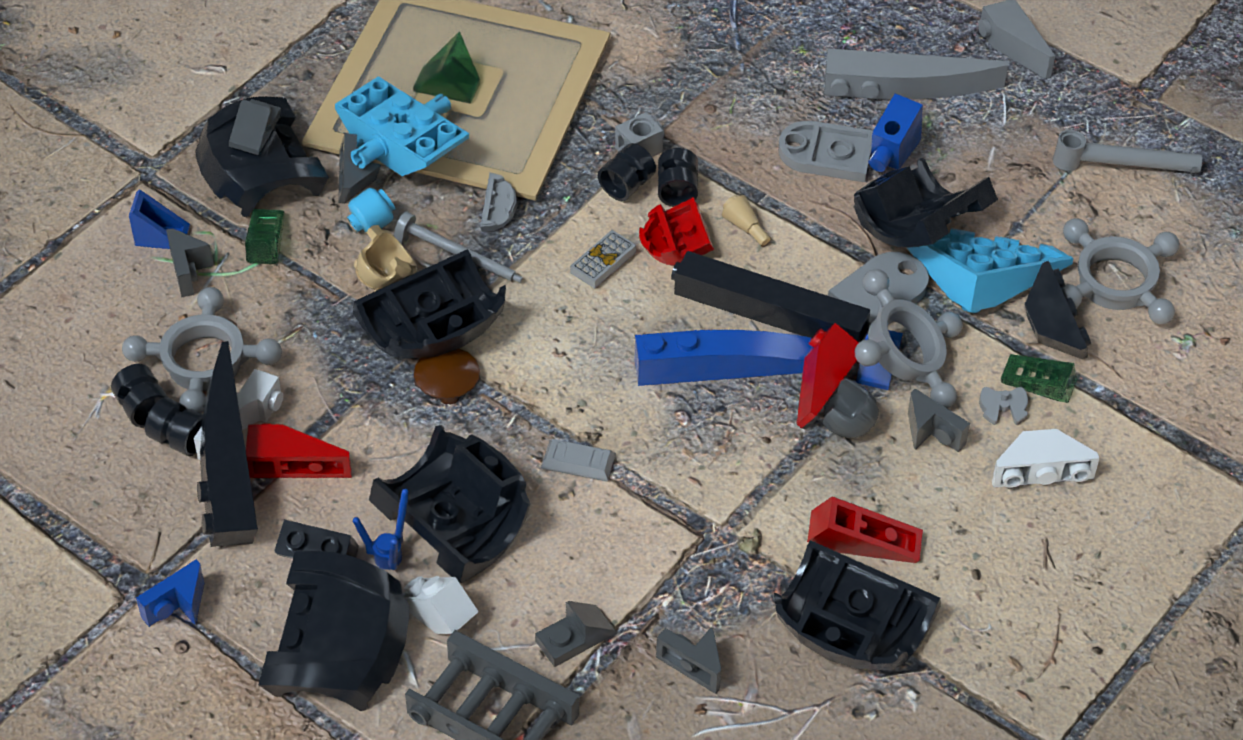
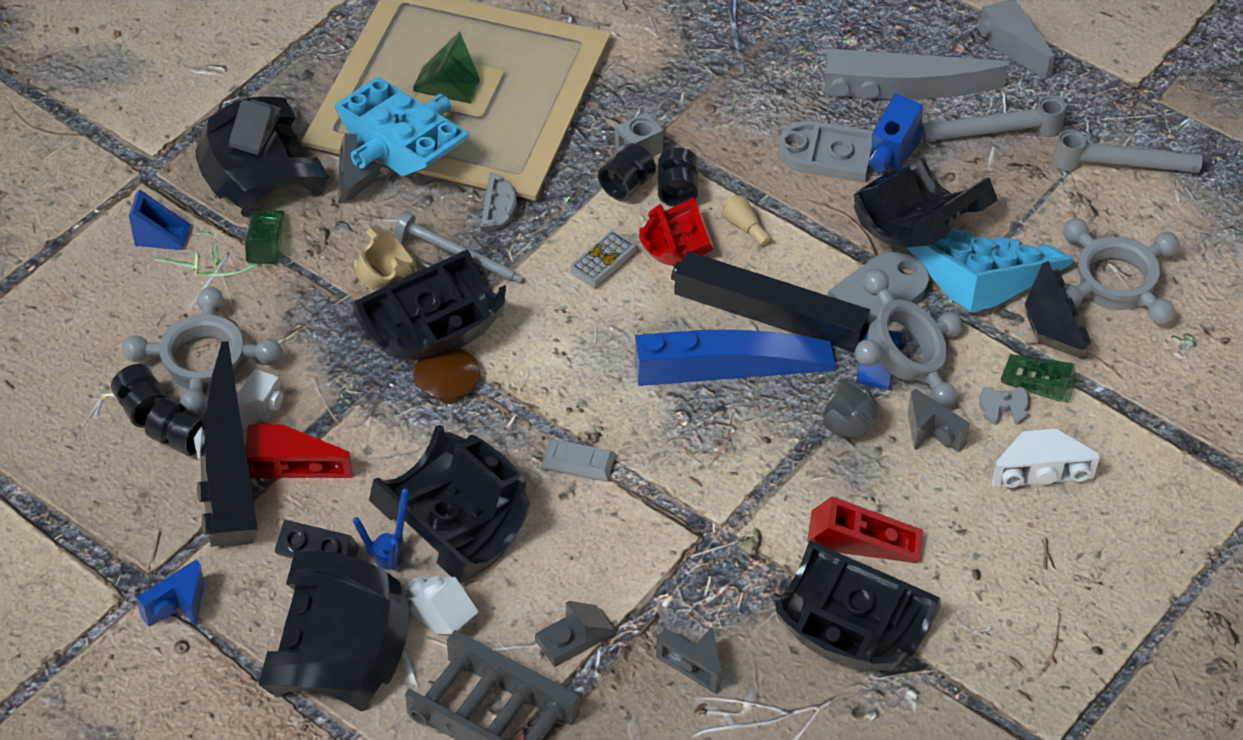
dark grey slope [166,228,213,297] -> none
medium azure head [347,188,396,232] -> none
red slope [796,323,859,428] -> none
none -> light grey piece [922,95,1066,143]

